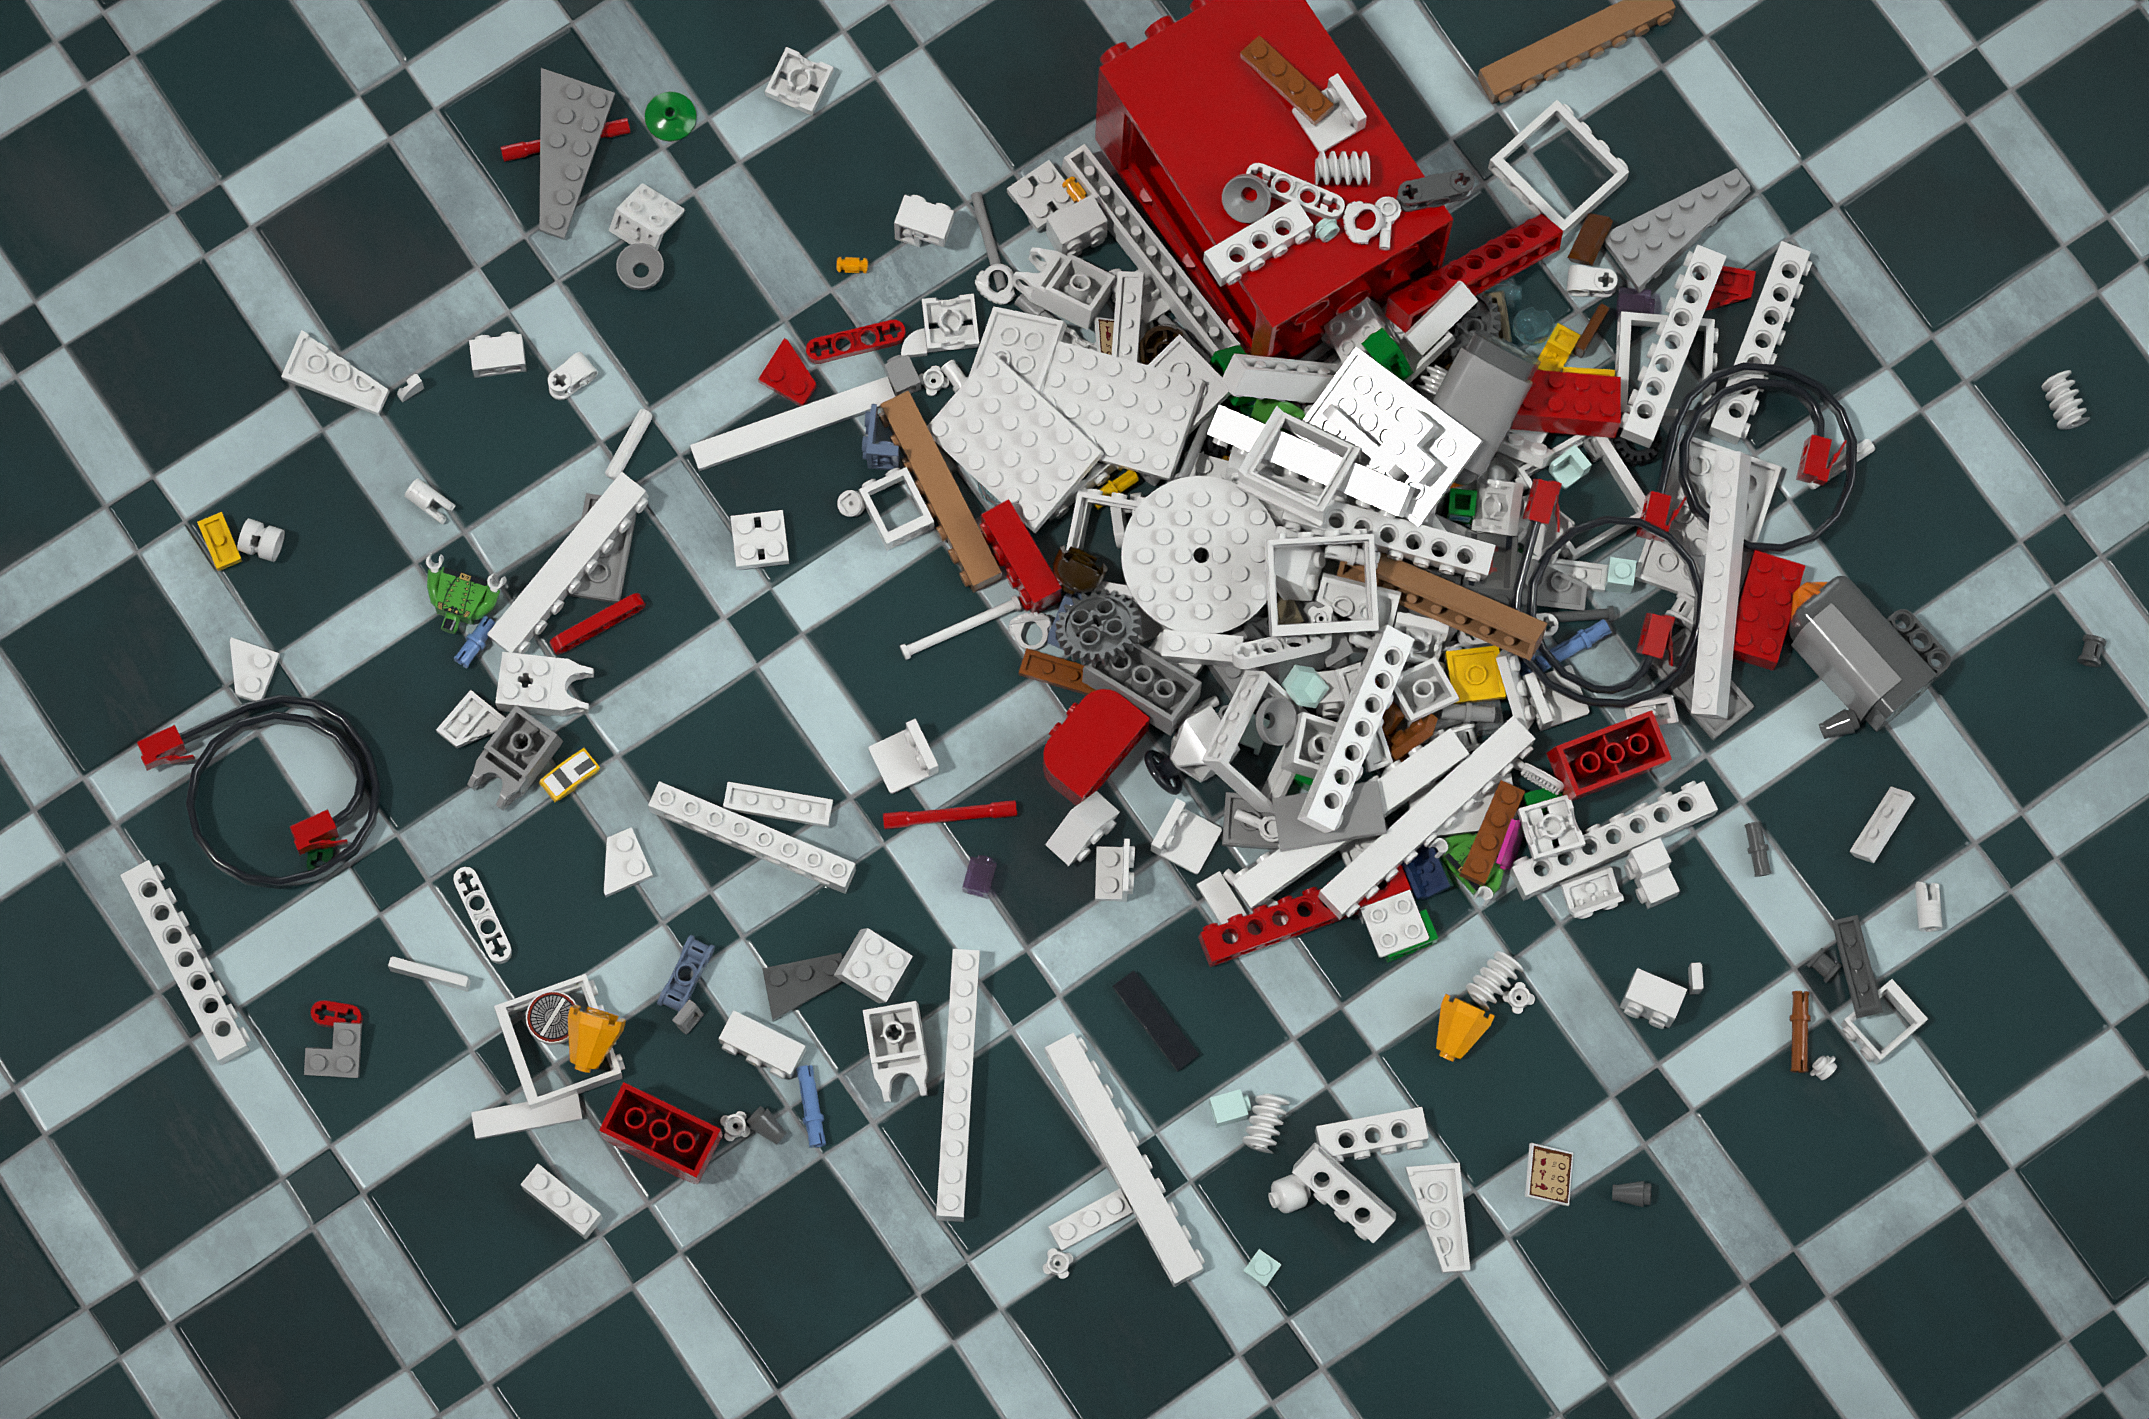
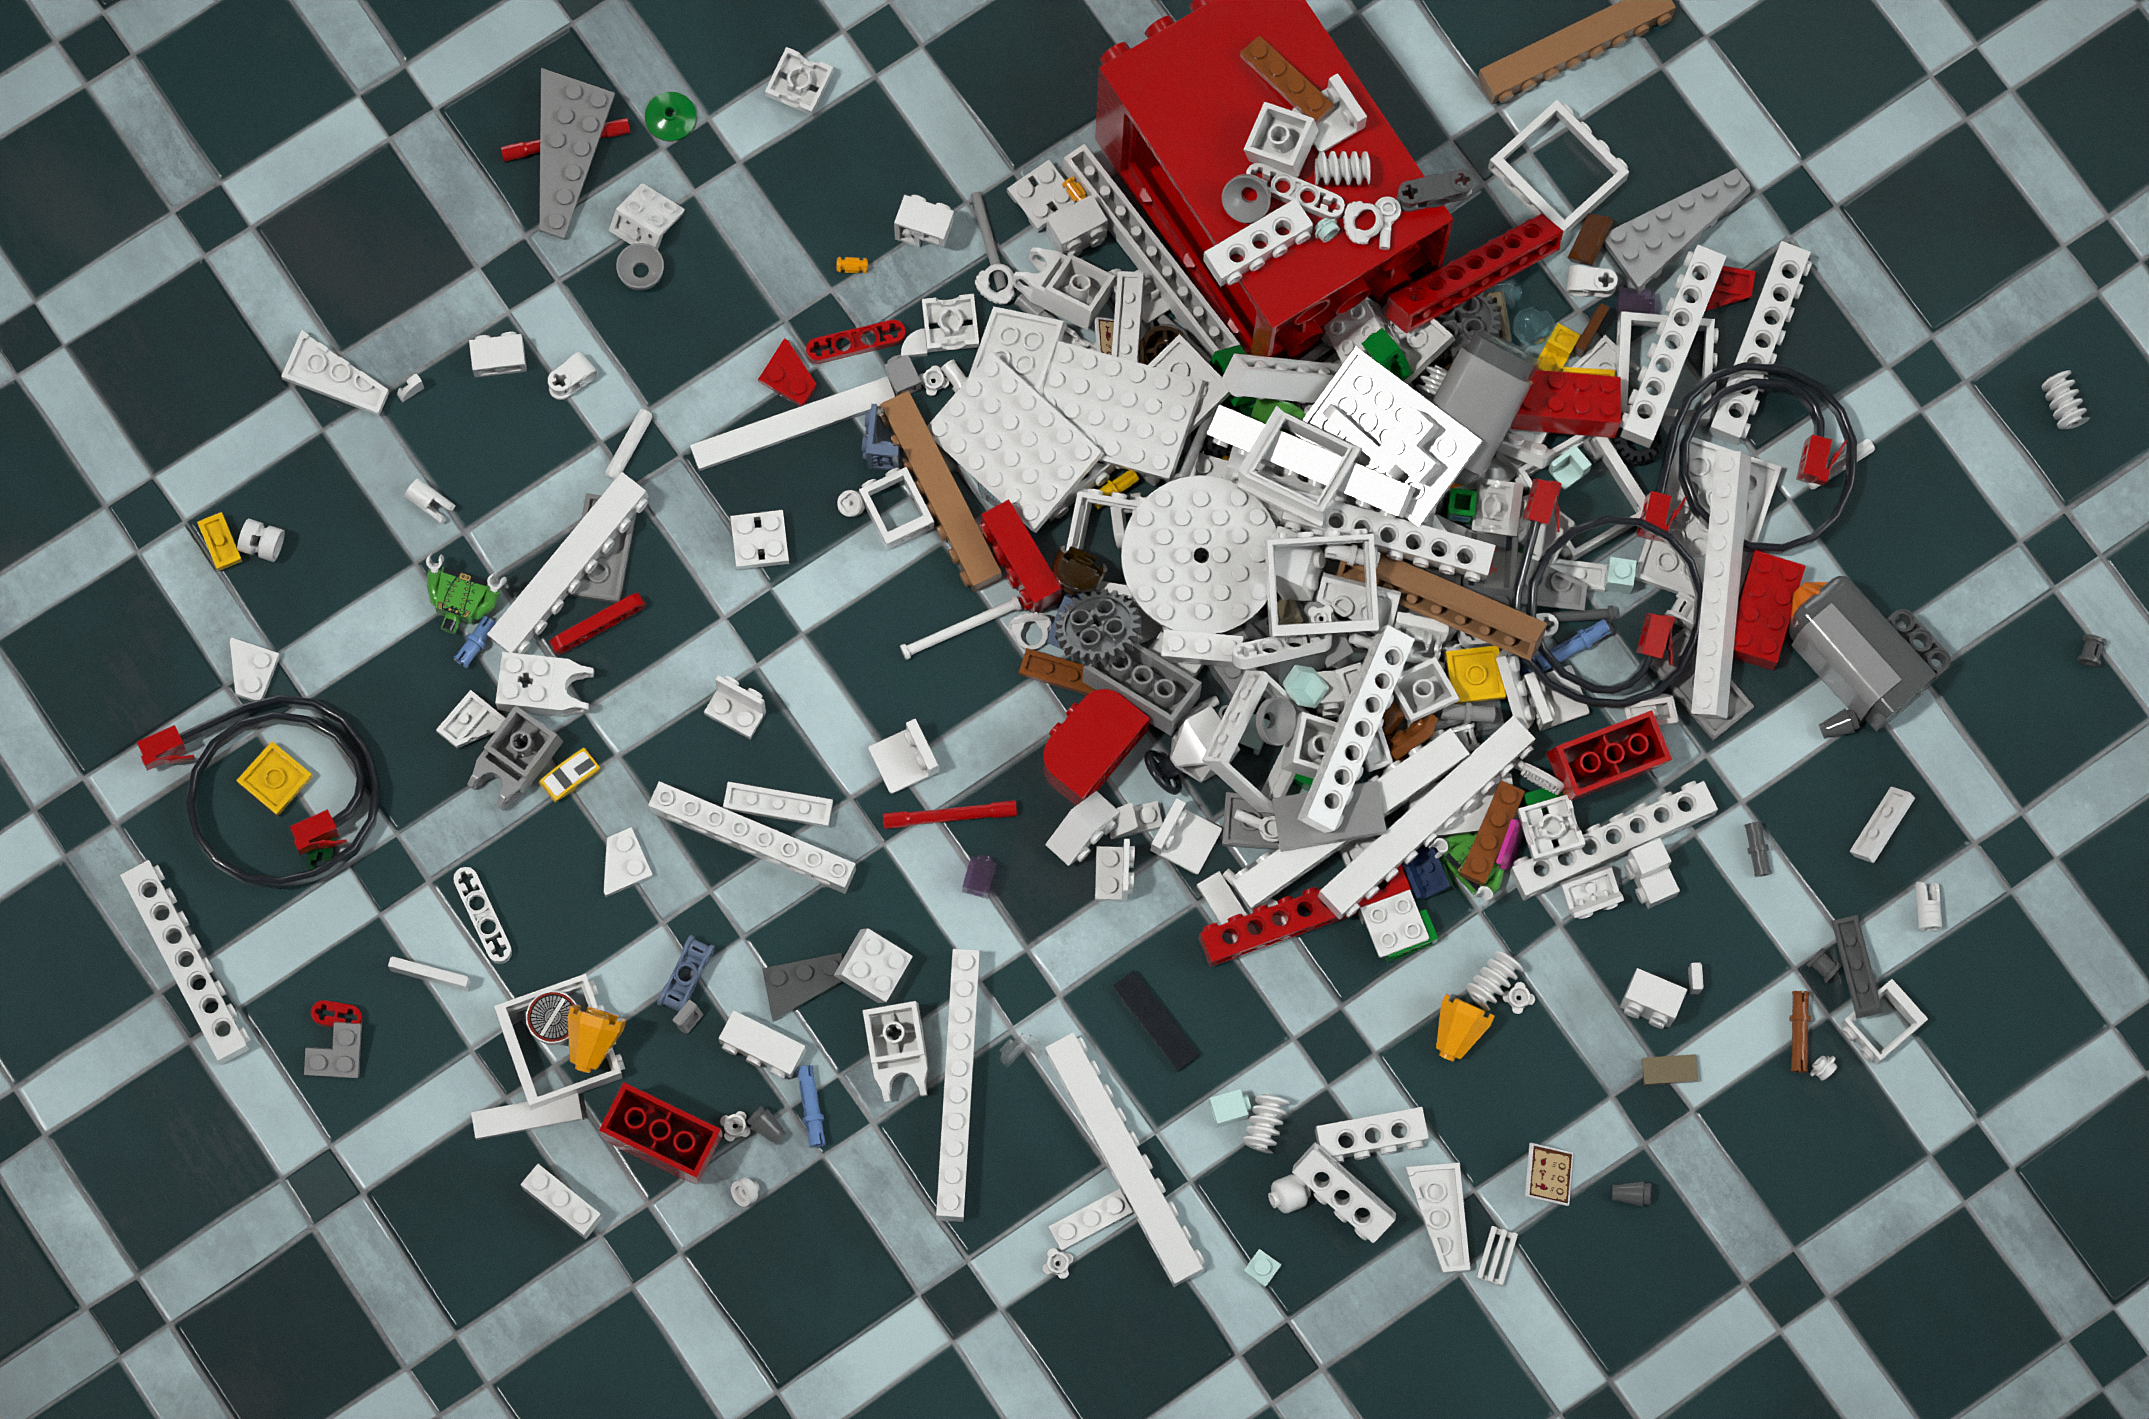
white tile [1403,281,1478,356] -> none
none -> yellow plate [236,741,313,816]
none -> white bracket [704,675,766,740]
none -> white tile [731,1177,760,1207]
none -> clear bracket [1000,1033,1042,1067]
none -> white slope [1109,801,1163,840]
none -> white brick [1244,102,1318,178]
none -> white tile [1476,1226,1518,1286]
none -> white tile [1572,335,1640,373]
none -> dark tan tile [1641,1054,1698,1086]

